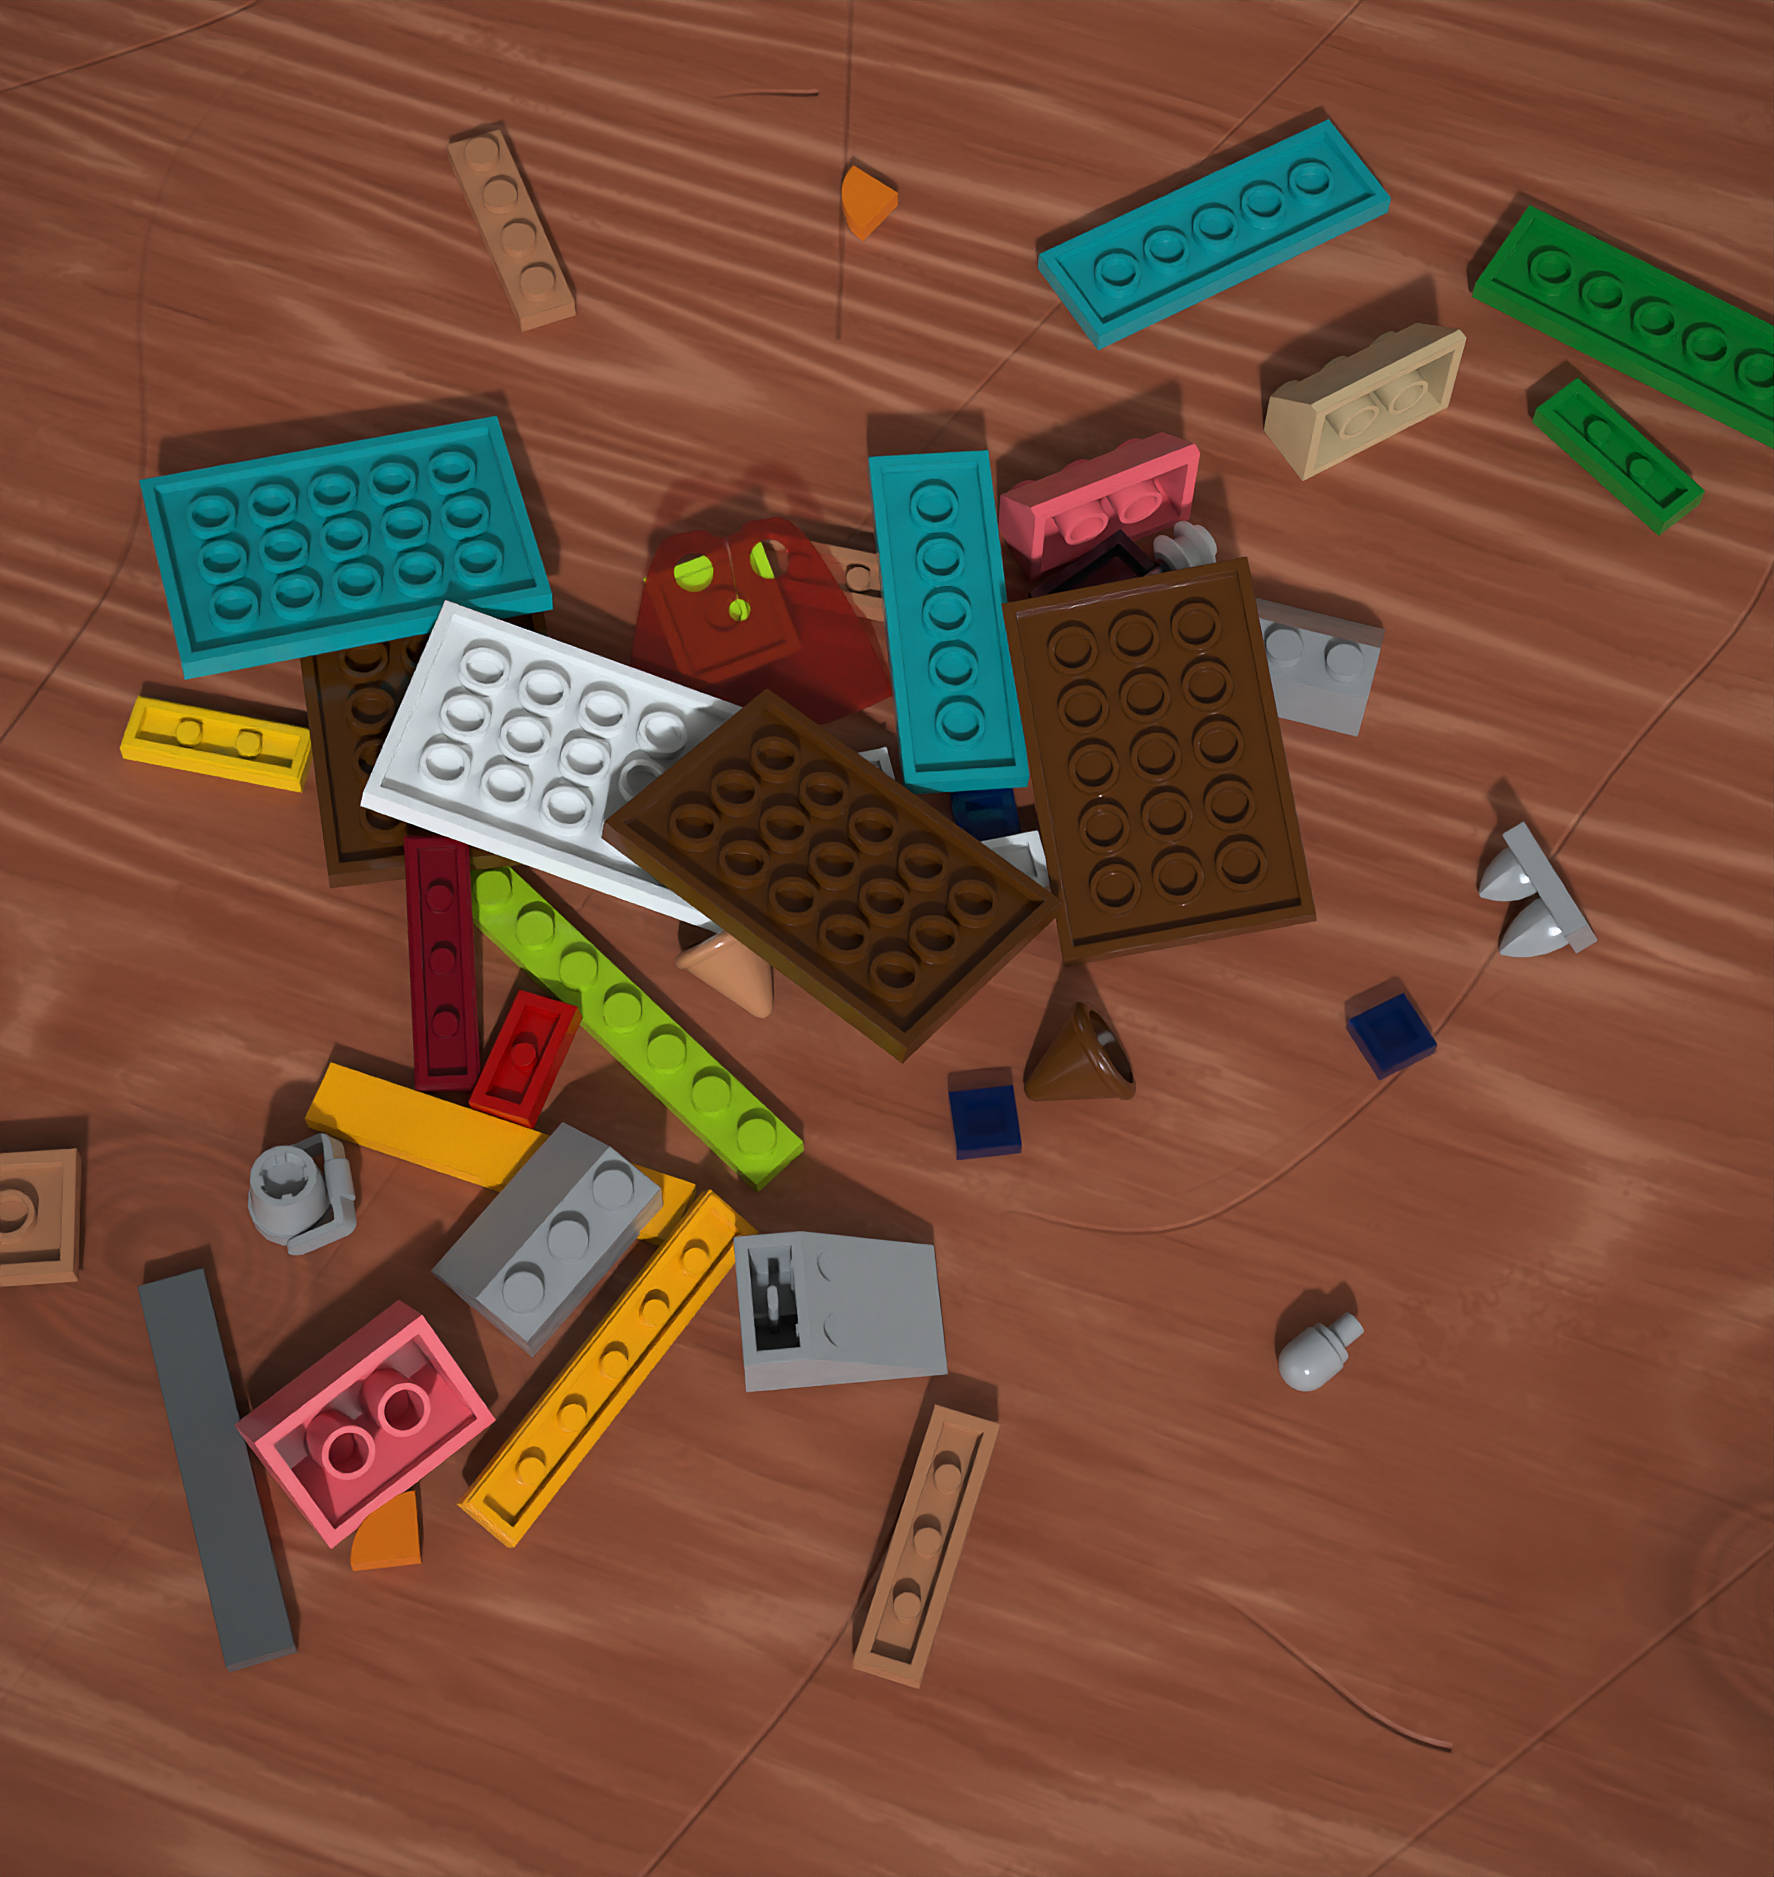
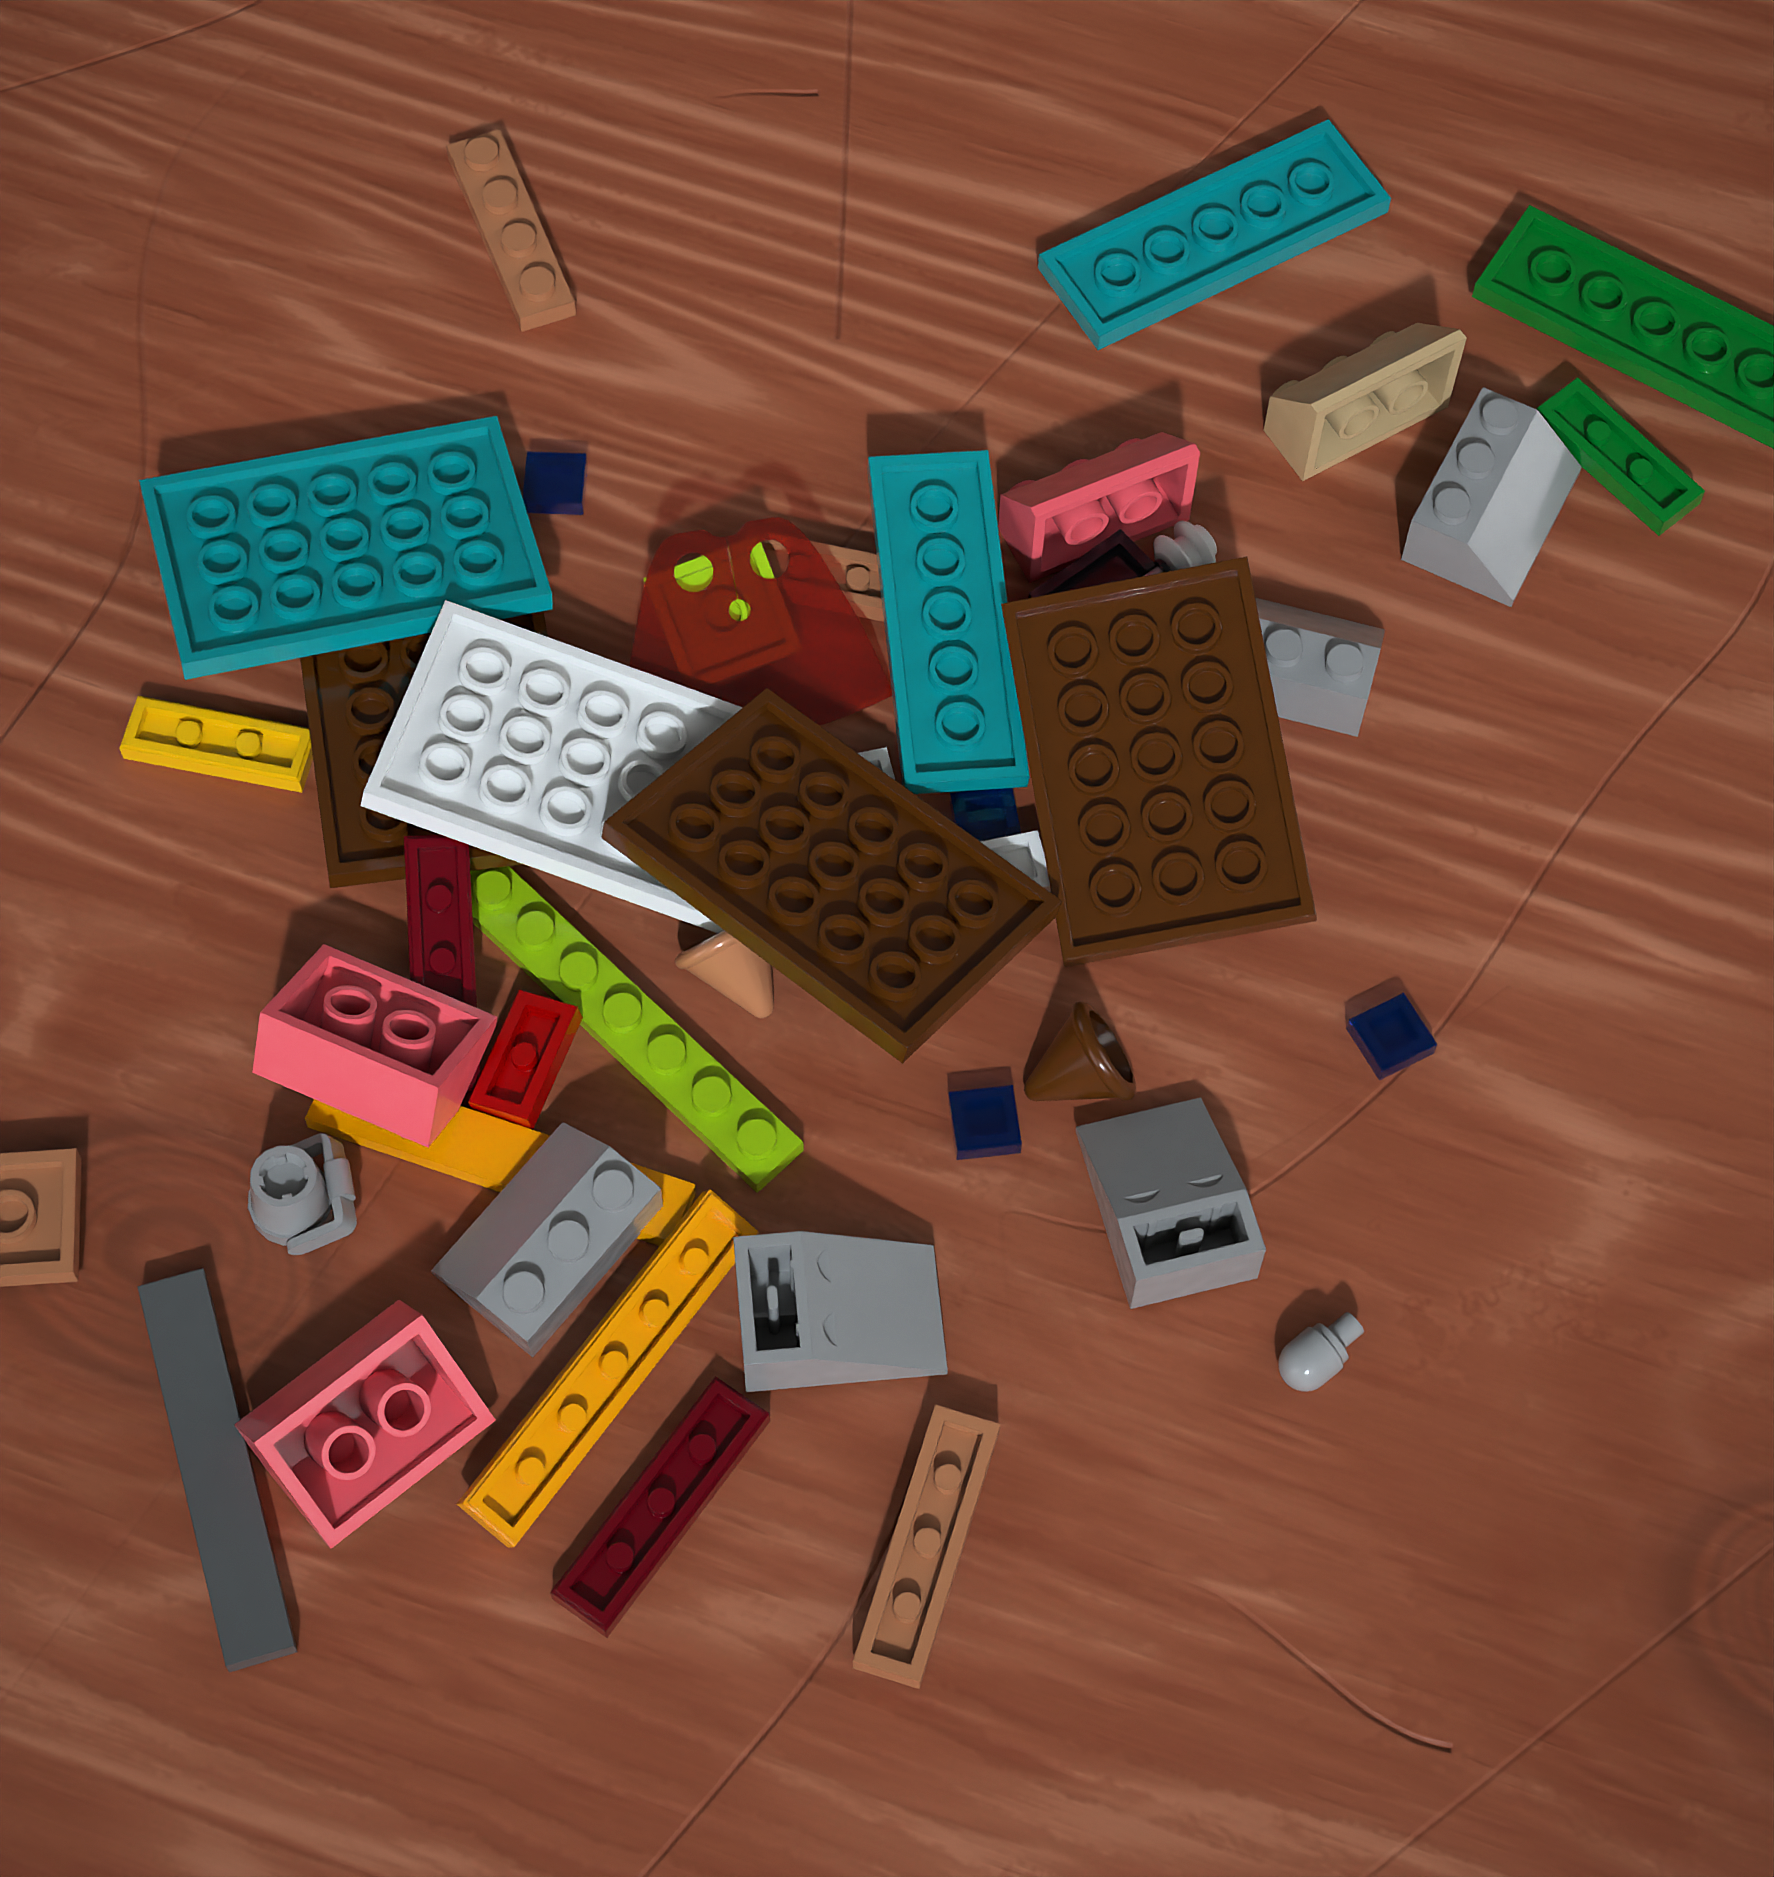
orange tile [350,1490,422,1571] -> none
orange tile [841,165,898,242] -> none
light grey tile [1478,821,1598,957] -> none
none -> coral slope [252,944,497,1148]
none -> clear blue tile [523,451,588,515]
none -> dark red tile [550,1376,770,1638]
none -> light grey slope [1075,1097,1266,1309]
none -> light grey slope [1401,387,1582,607]

